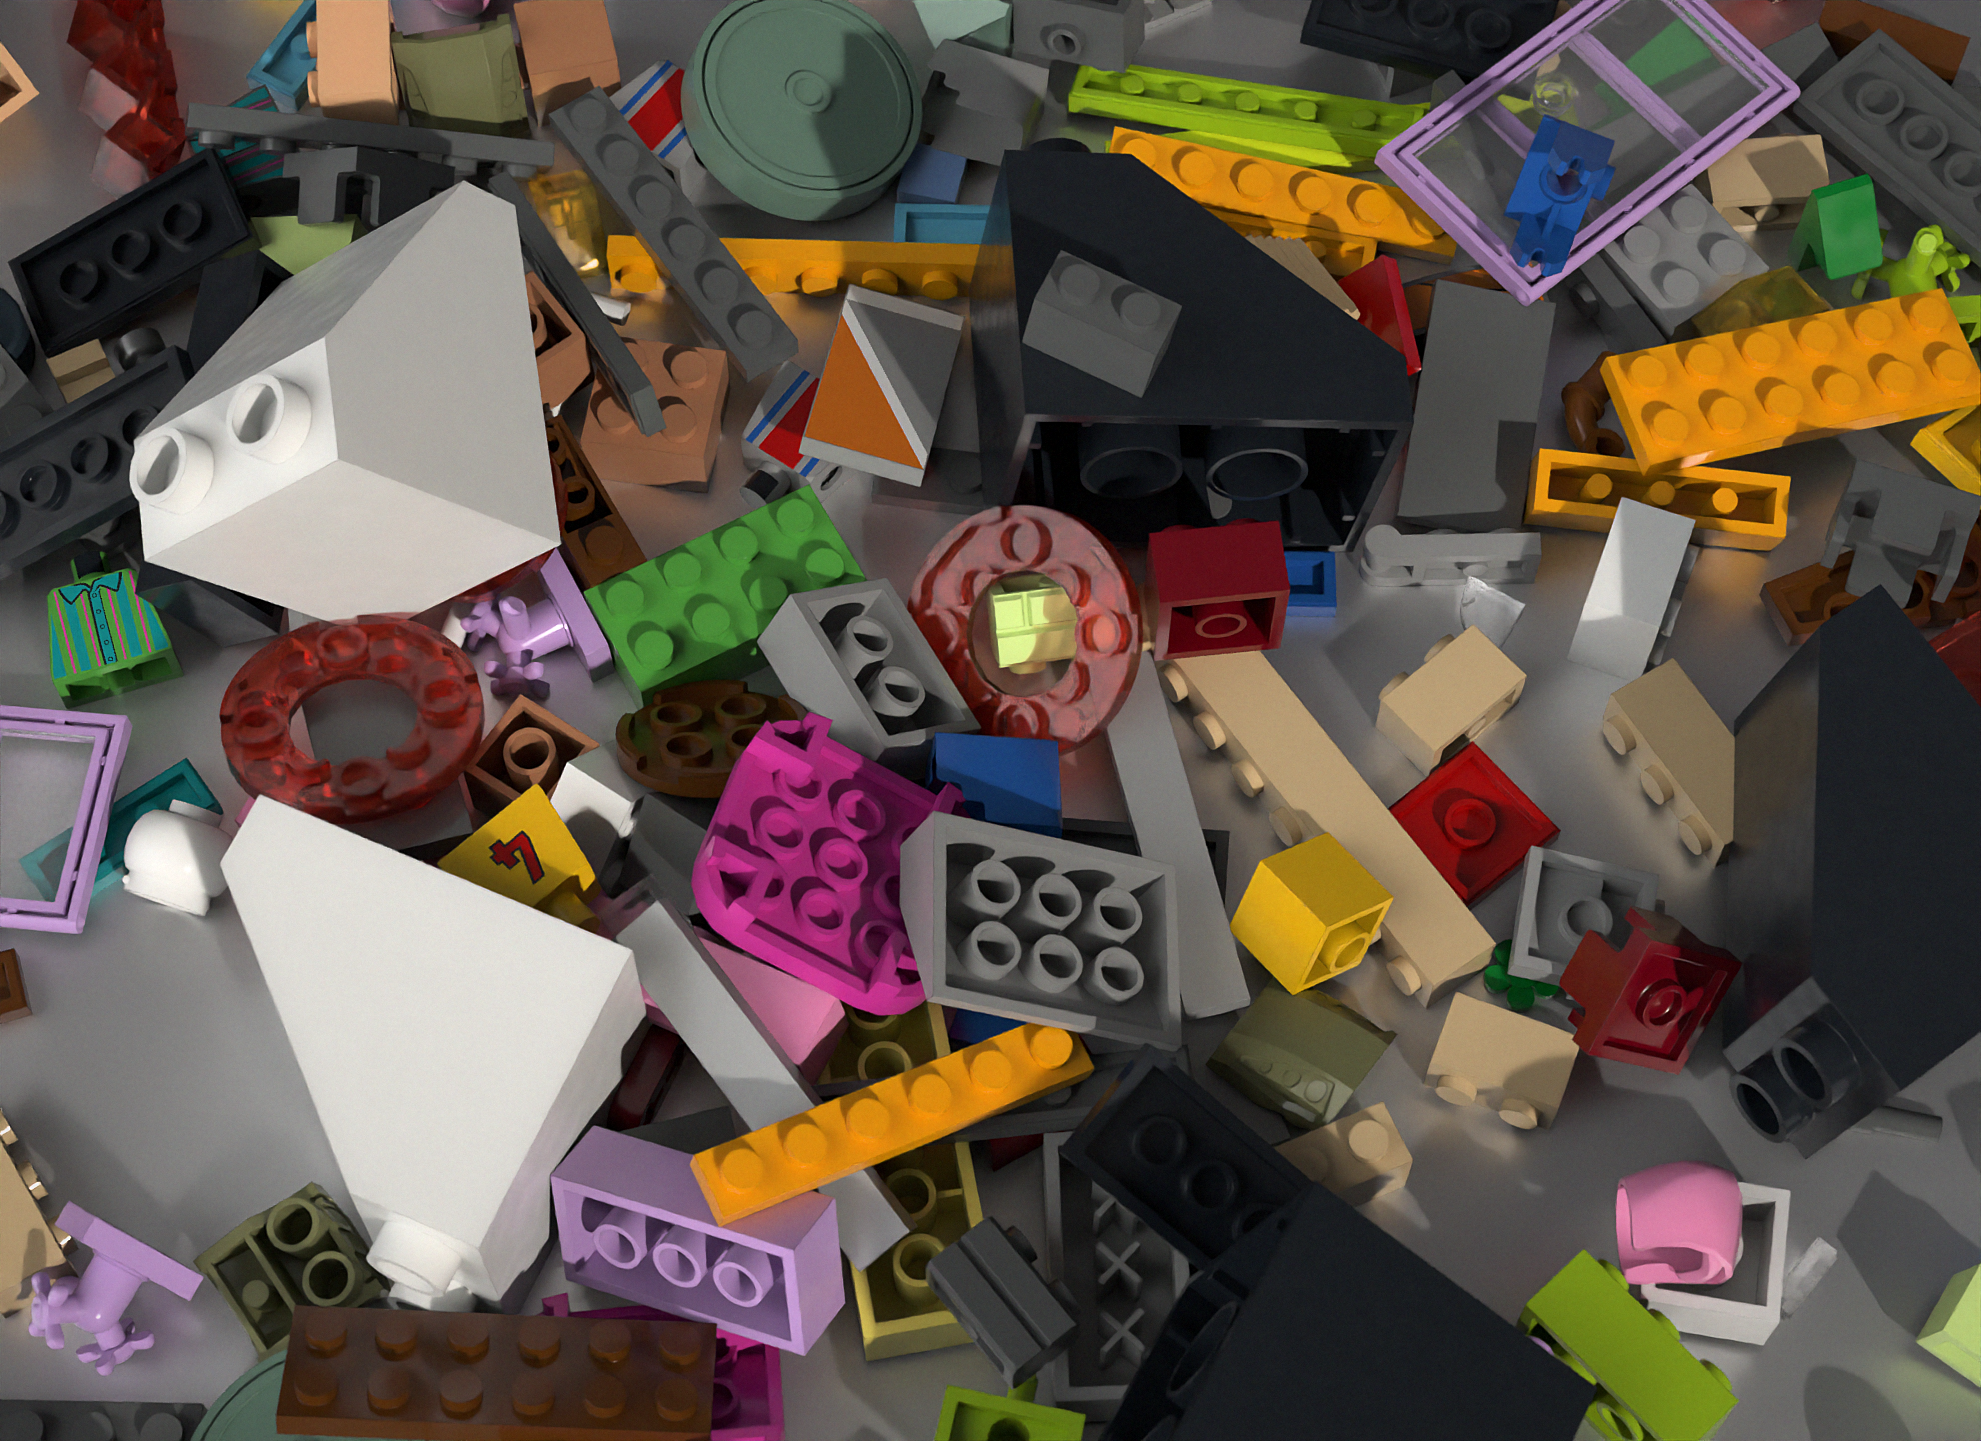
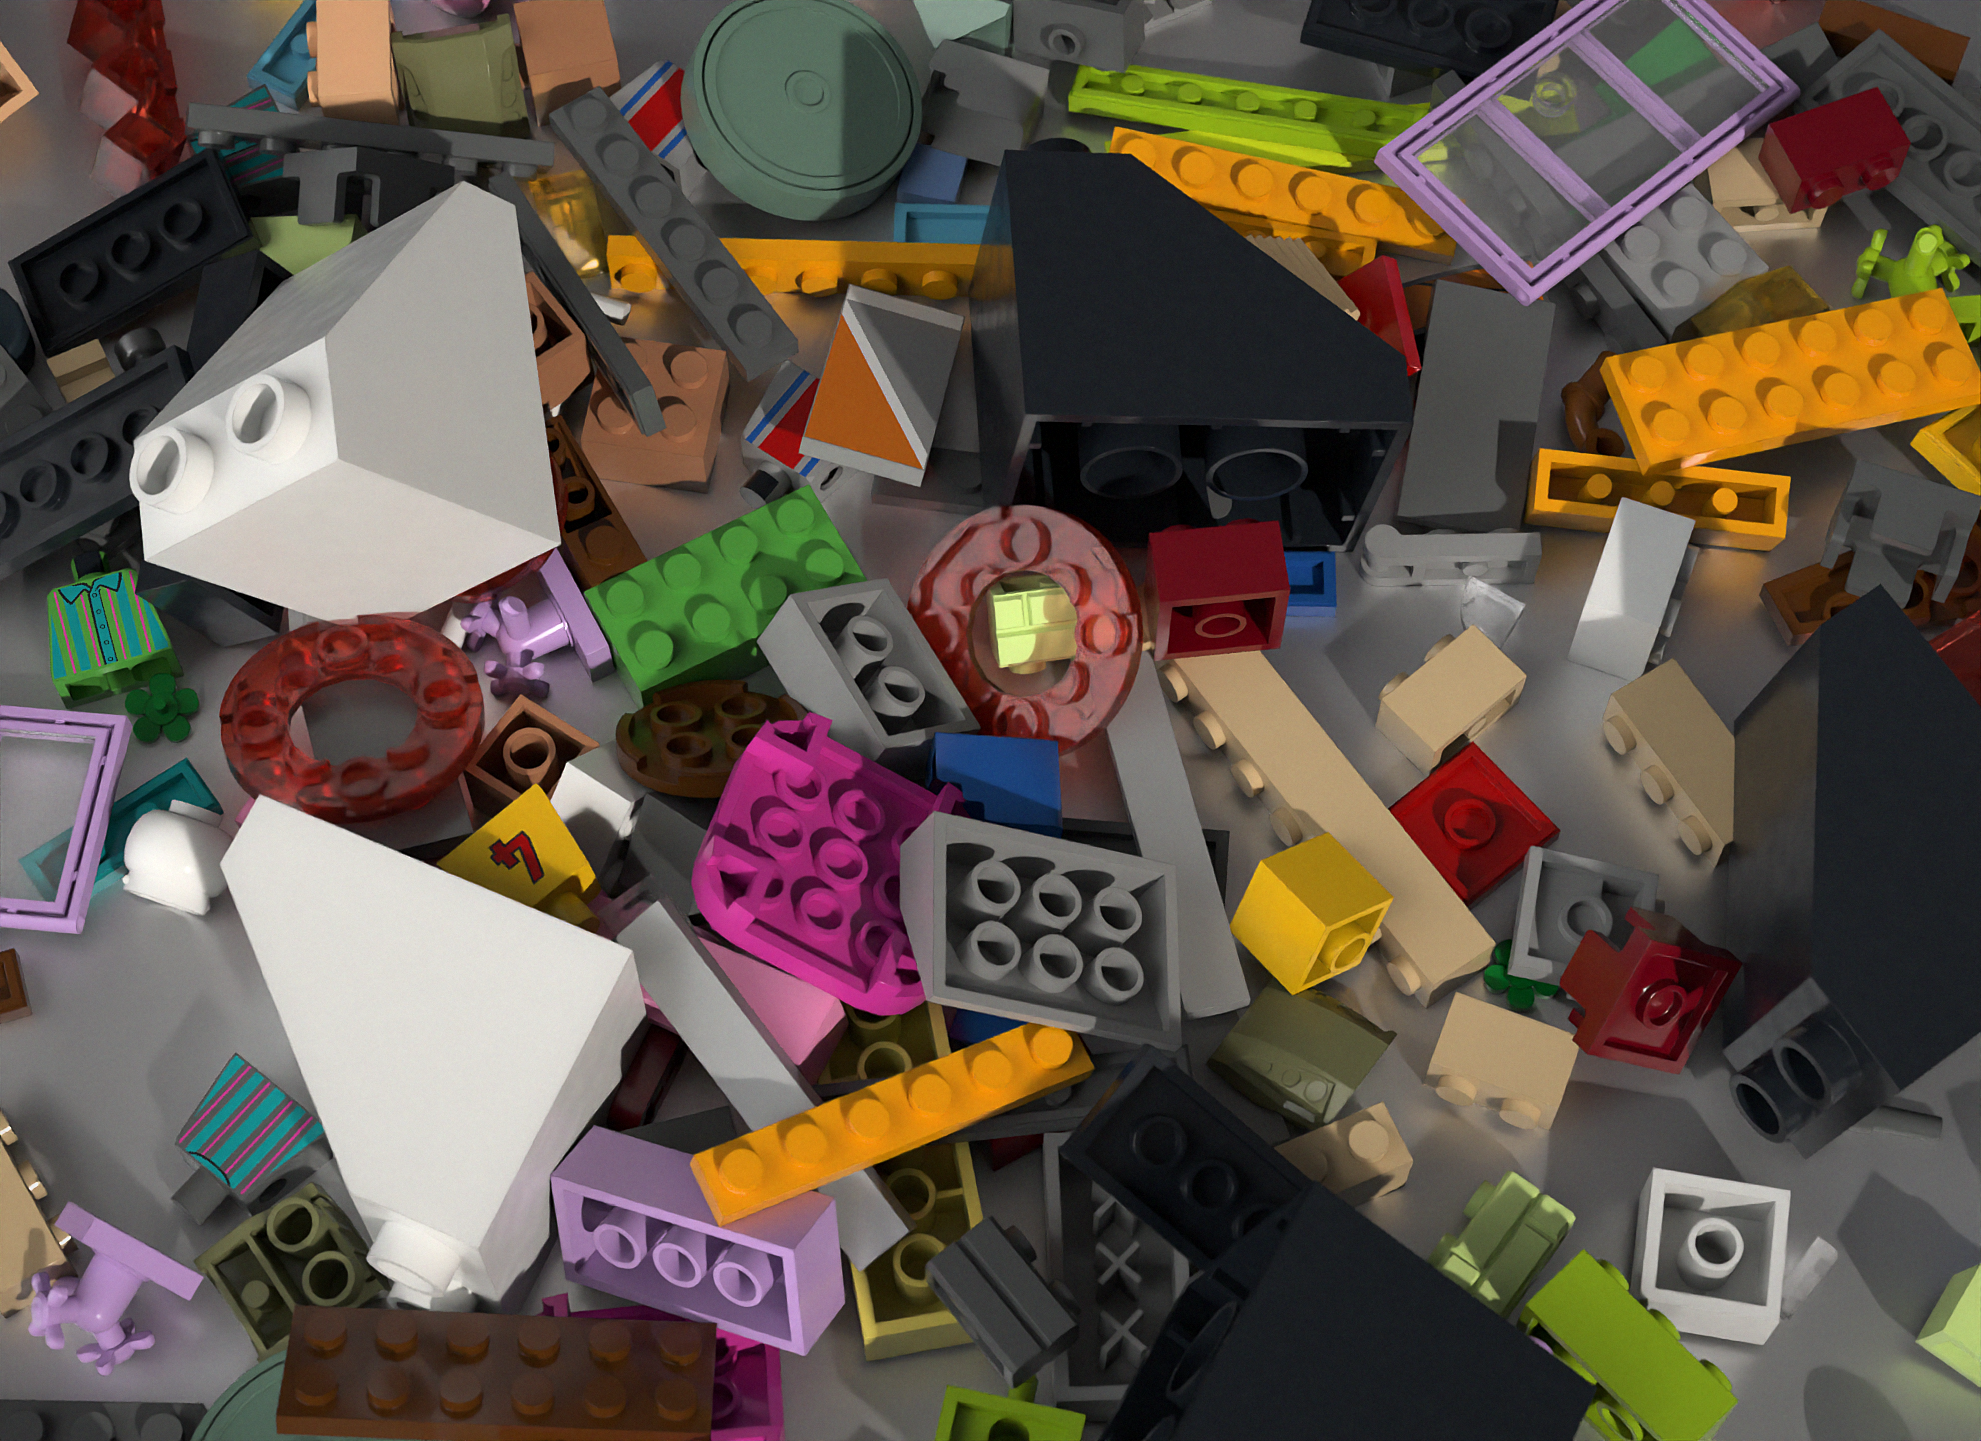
dark grey brick [1022,250,1182,398] -> none
blue piece [1503,114,1616,277] -> none
bright pink piece [1616,1161,1743,1285] -> none
green slope [1787,174,1883,280] -> none
none -> green plant [125,673,200,744]
none -> dark grey torso [170,1053,334,1226]
none -> yellowish green brick [1426,1171,1576,1320]
none -> dark red brick [1758,86,1911,214]

